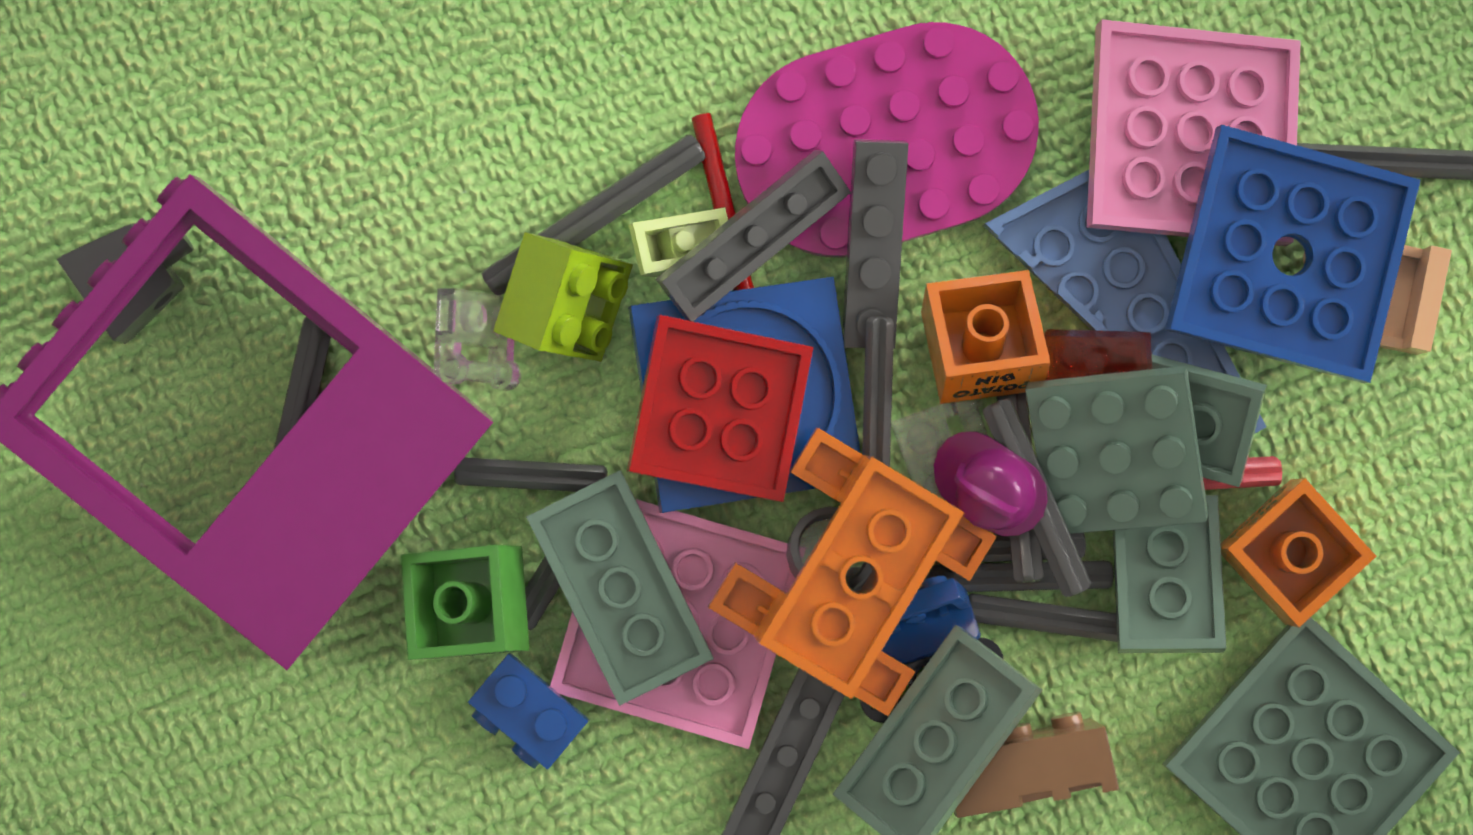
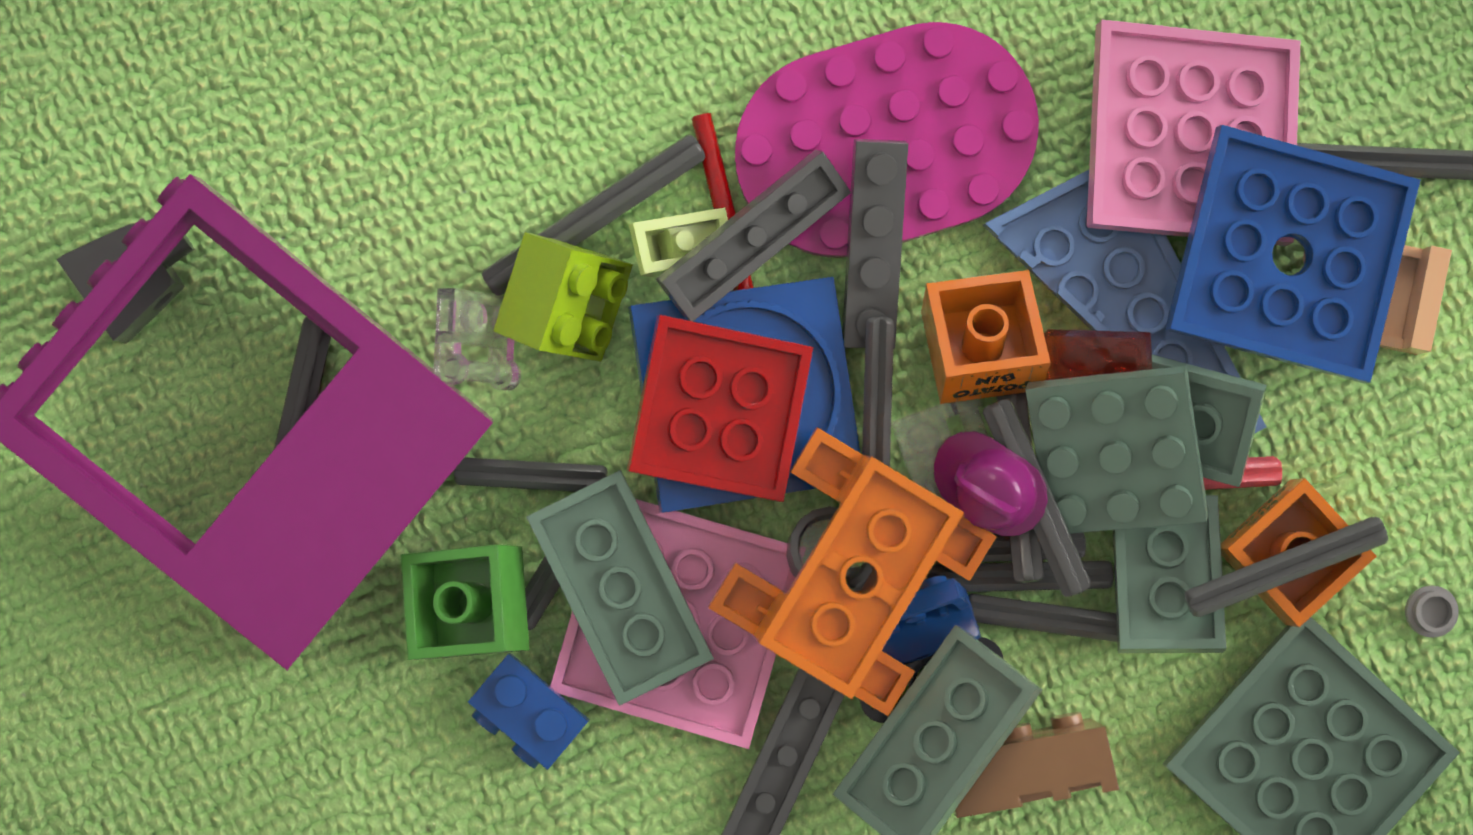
none -> dark grey axle [1184,517,1388,617]
none -> light grey plate [1405,585,1459,637]

